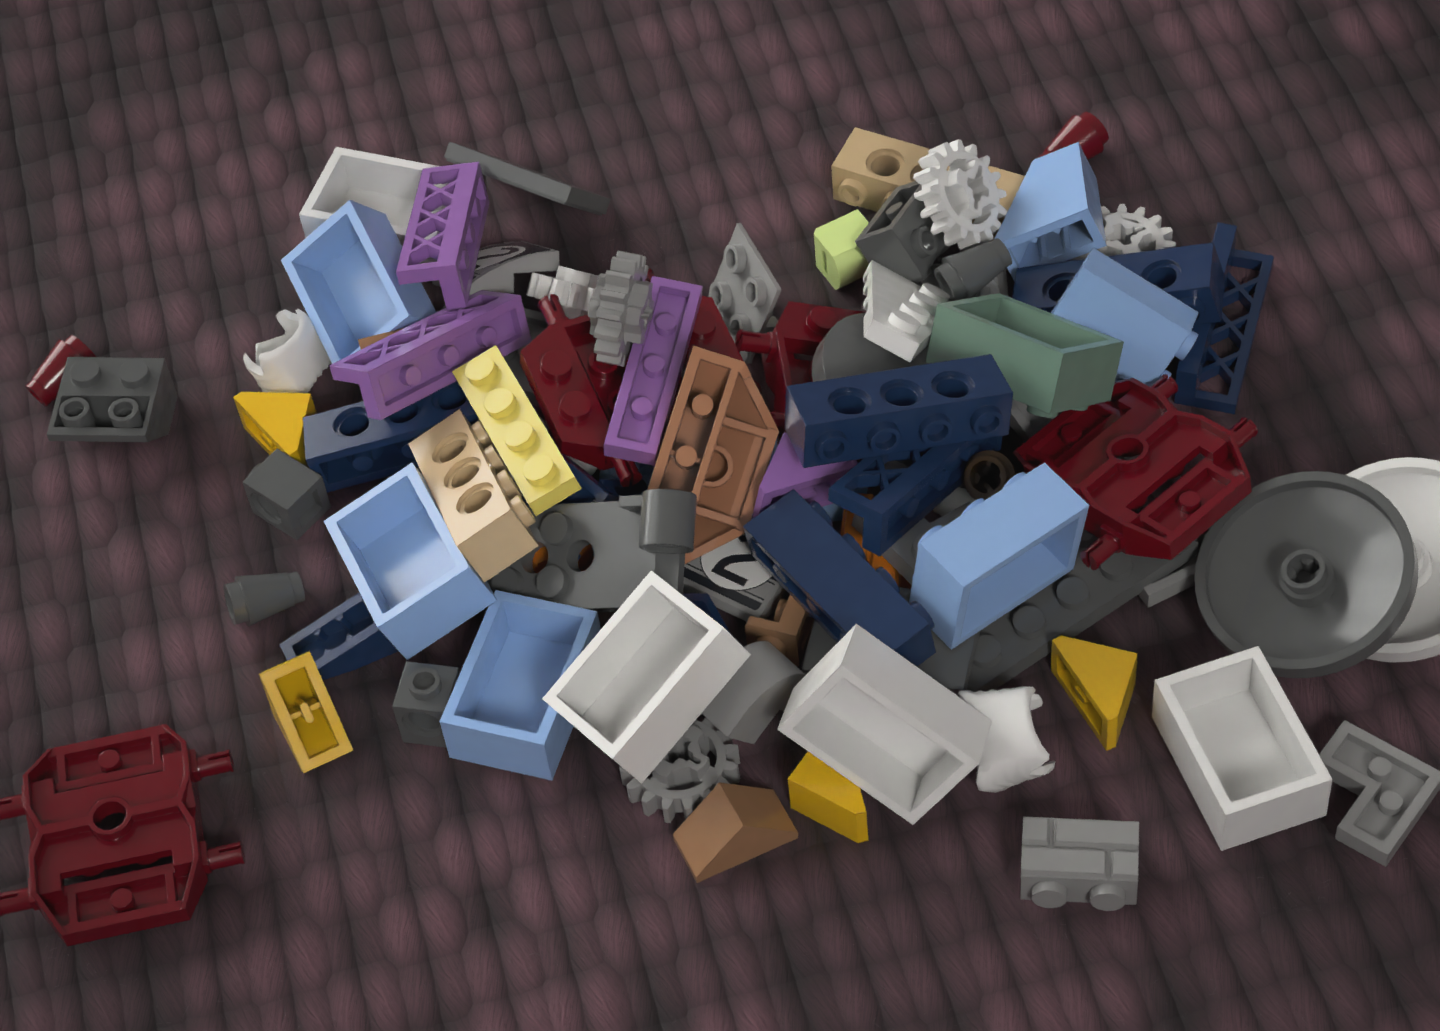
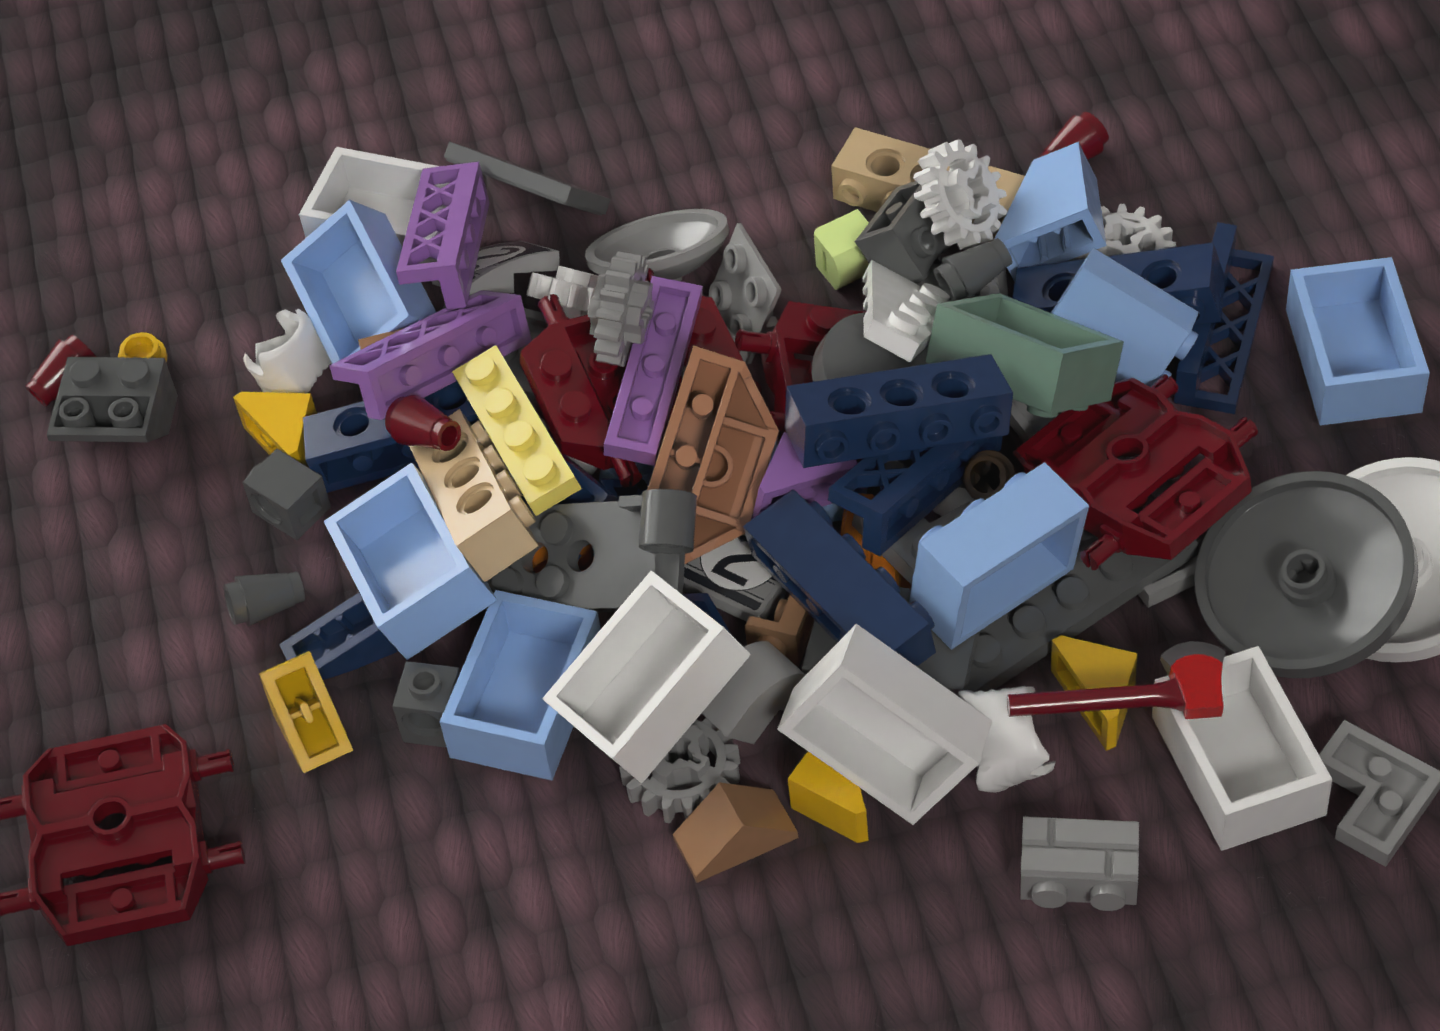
none -> yellow plate [118,332,168,362]
none -> dark red cone [385,395,461,451]
none -> light grey dish [585,209,729,281]
none -> piece [1007,641,1225,719]
none -> light blue piece [1286,257,1430,426]

